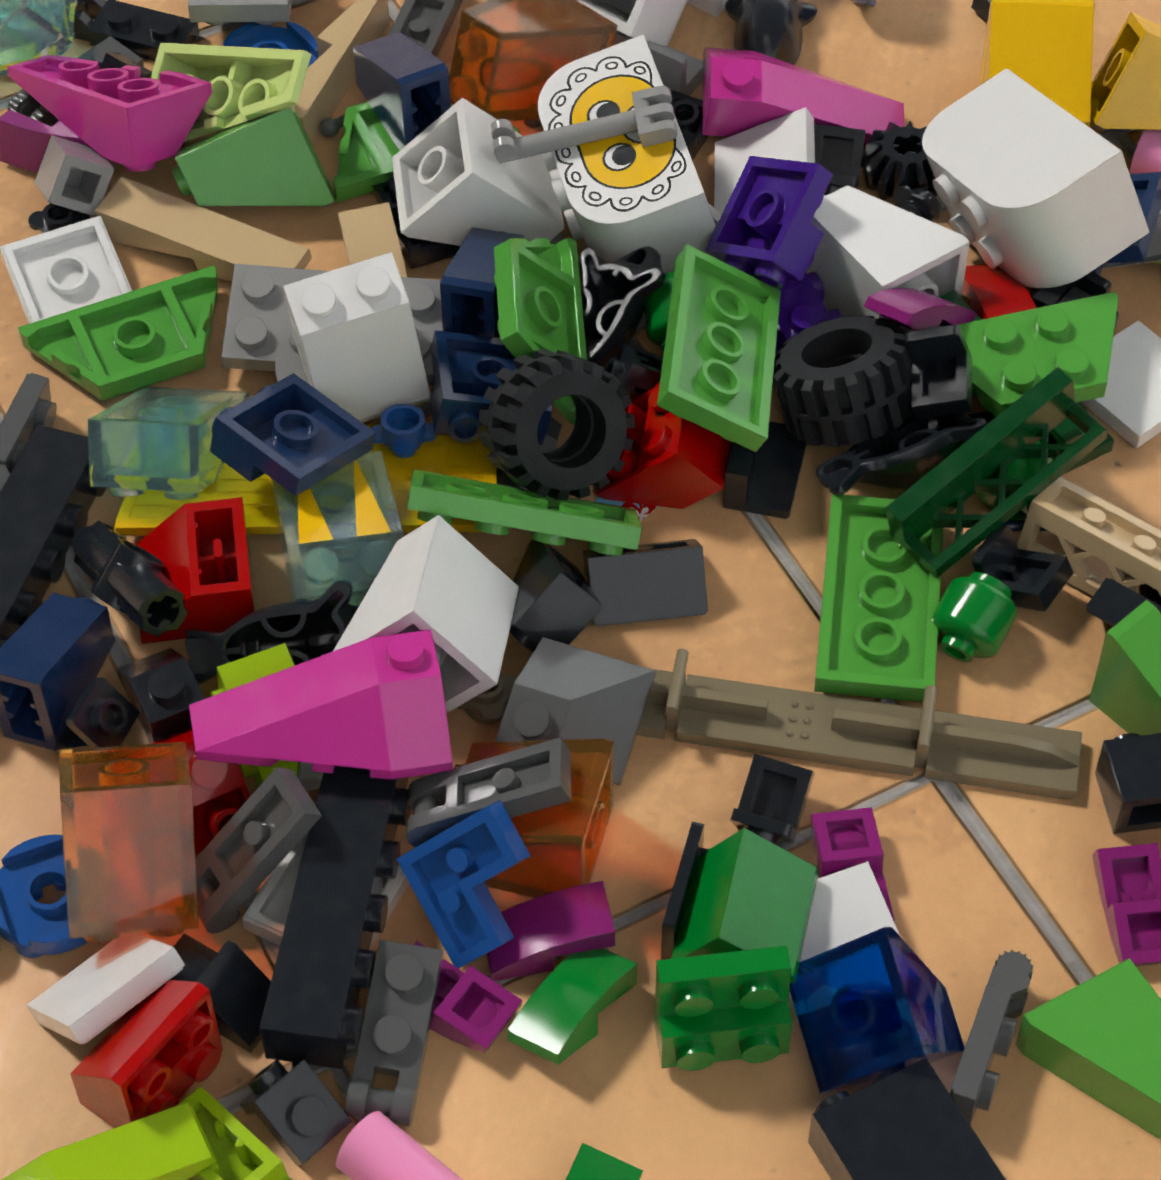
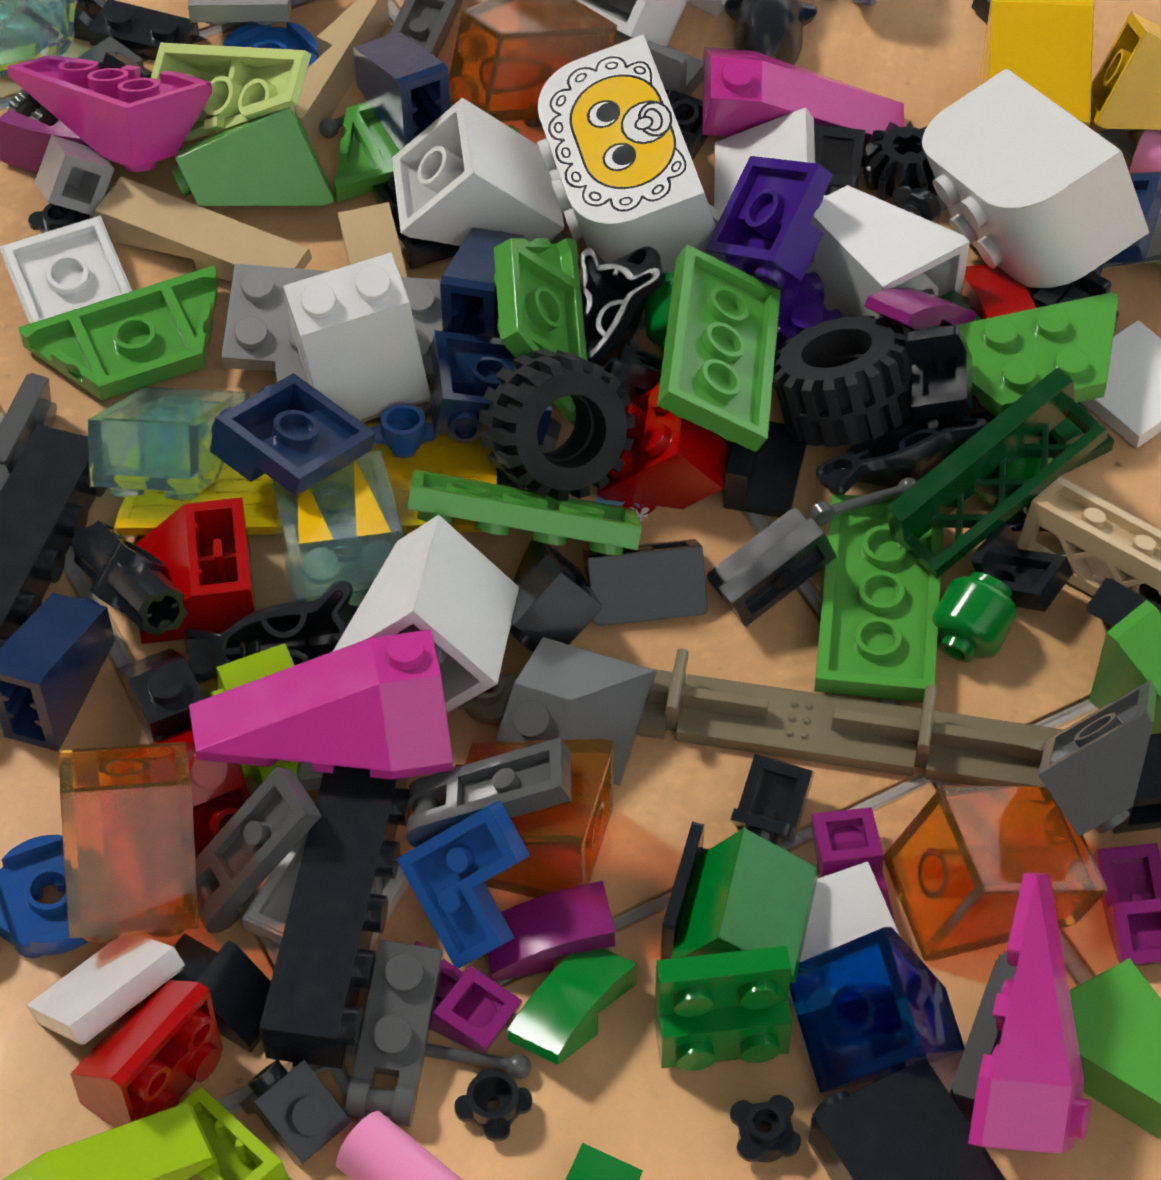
black bracket [53,677,140,765] -> none
light grey hinge [491,86,677,164] -> none
none -> dark grey hinge [425,1043,531,1080]
none -> black plate [454,1068,532,1142]
none -> black panel [707,508,837,627]
none -> black plate [730,1095,801,1162]
none -> dark grey hinge [810,477,917,525]
none -> clear orange slope [883,785,1108,961]
none -> dark pink wedge [968,872,1091,1154]
none -> dark grey slope [1038,680,1157,837]

